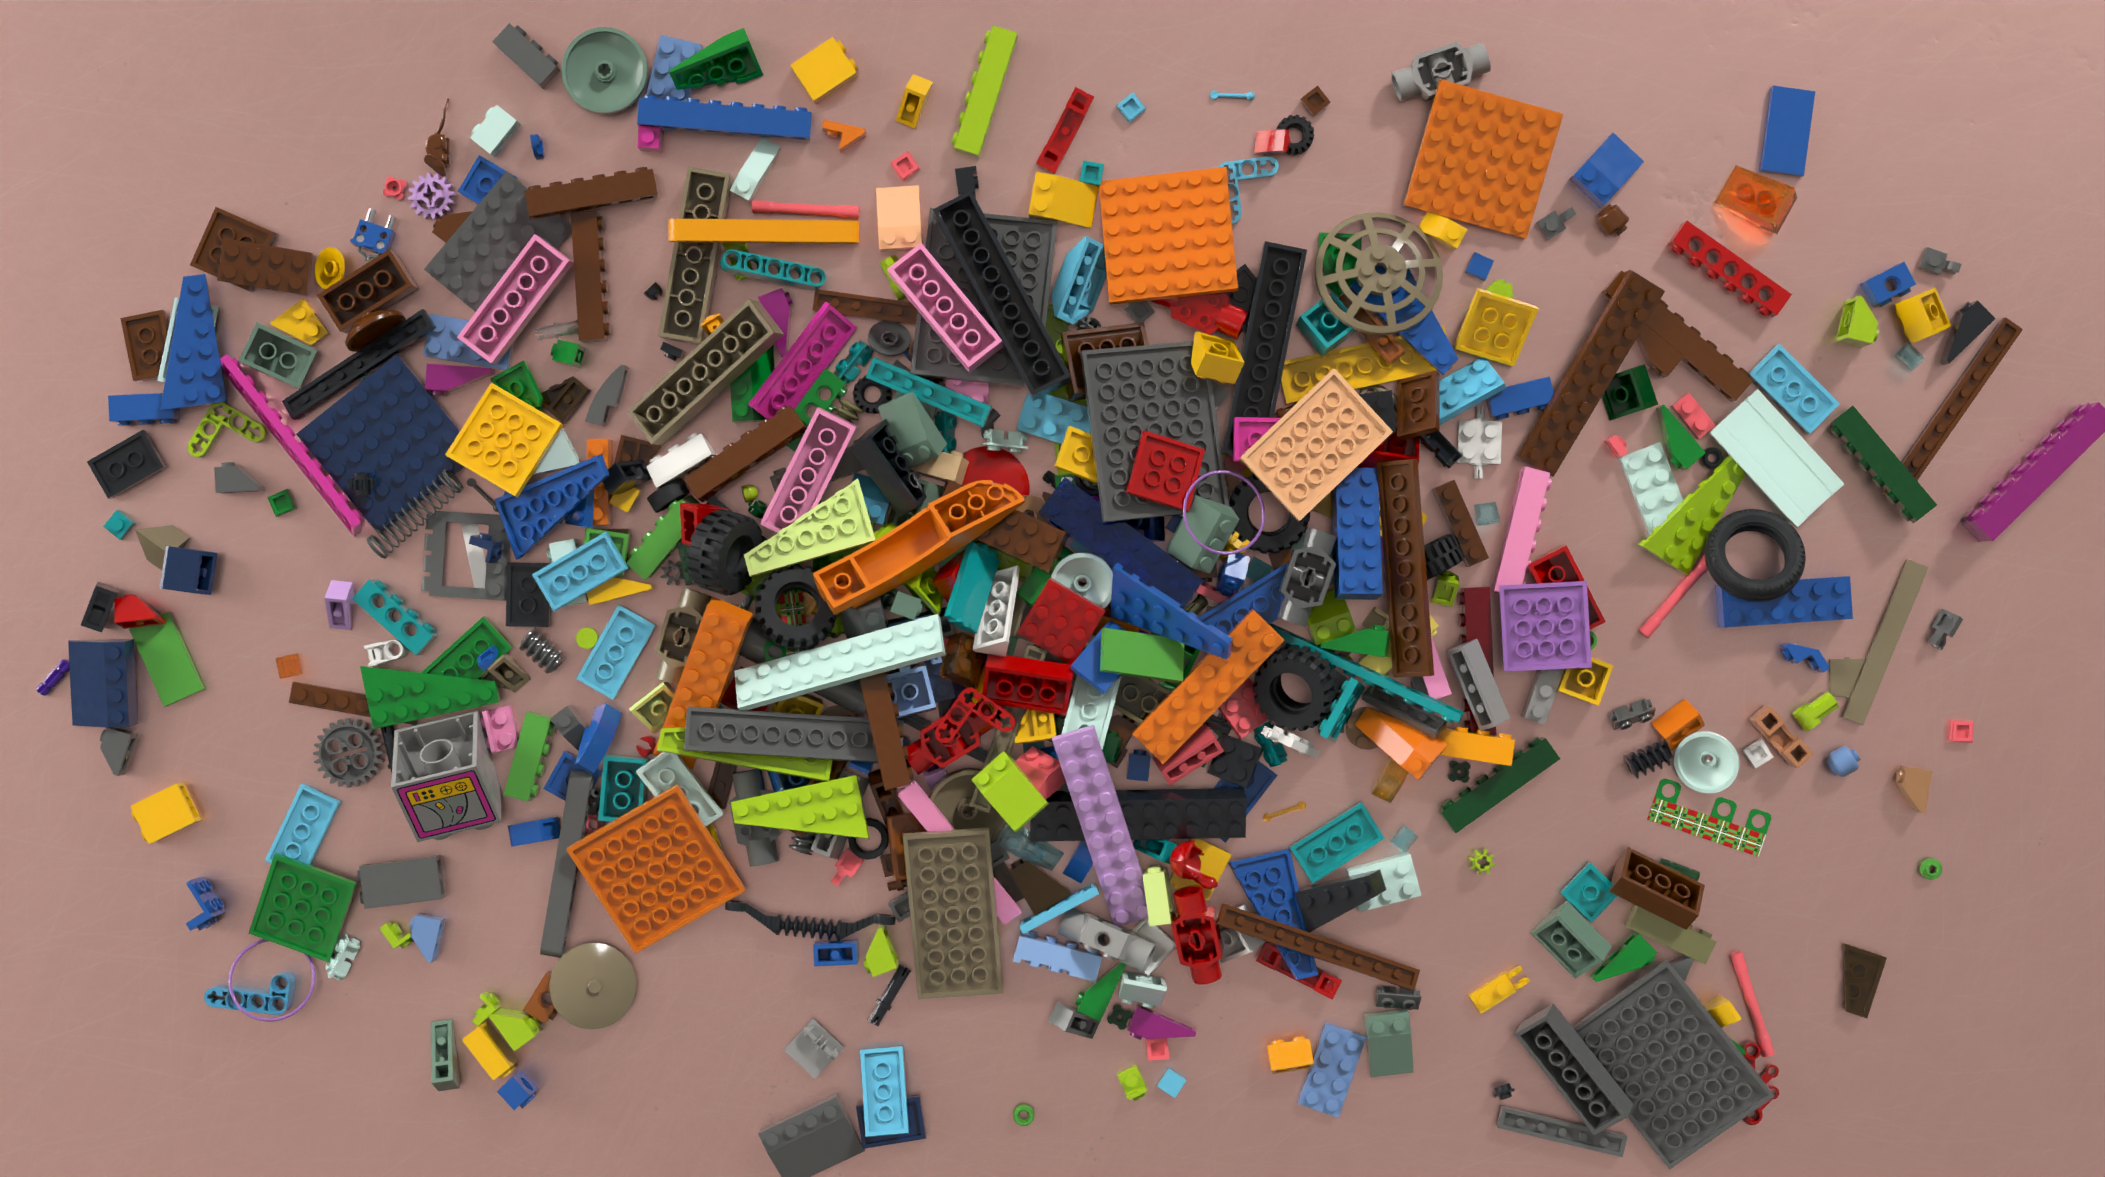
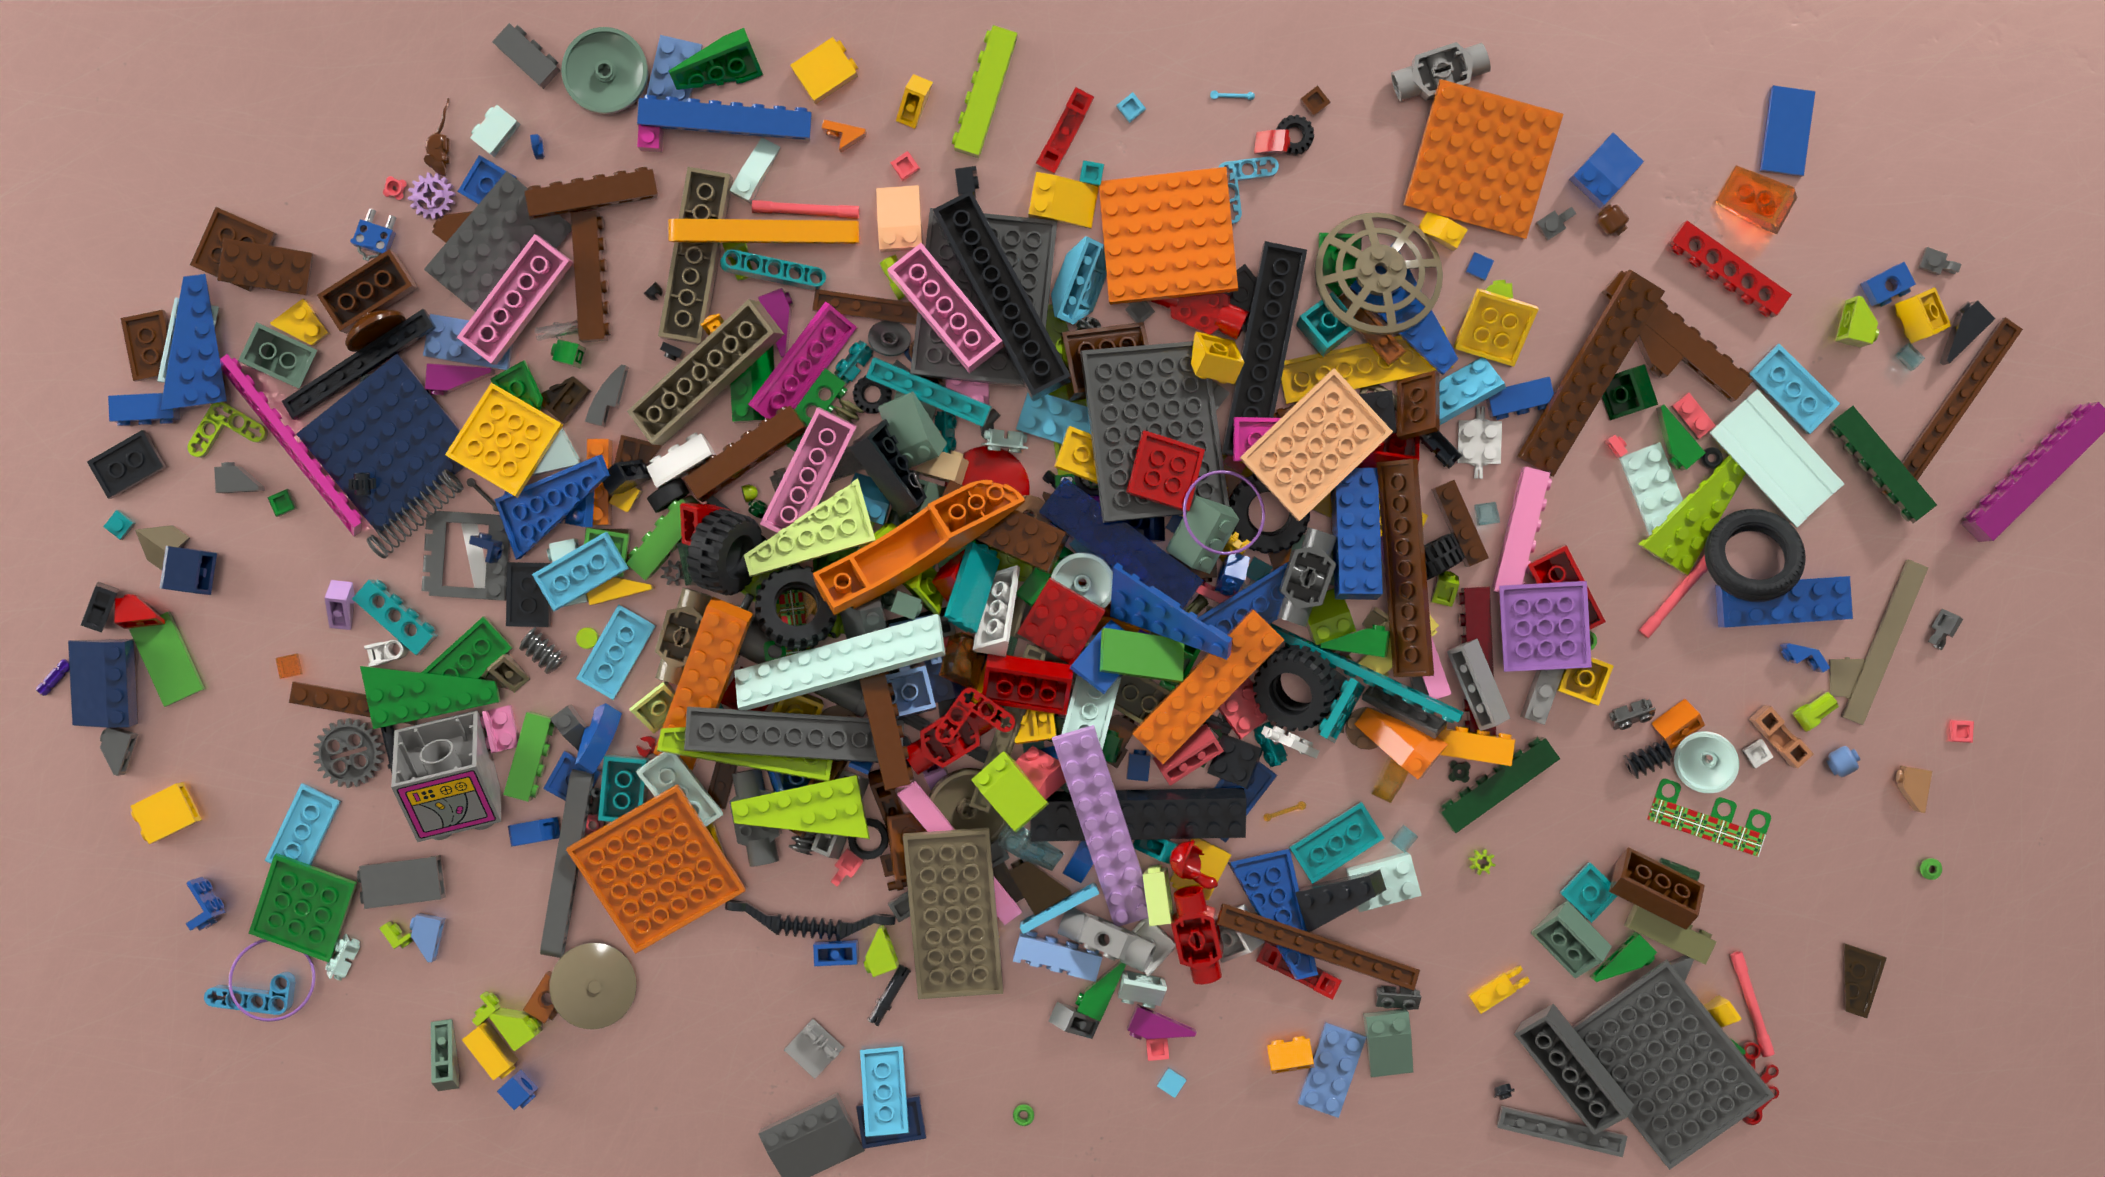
yellow dish [315,247,345,289] -> none
blue tile [477,645,499,671] -> none
dark green plate [1107,1004,1132,1030] -> none
lime bracket [1117,1065,1148,1101] -> none

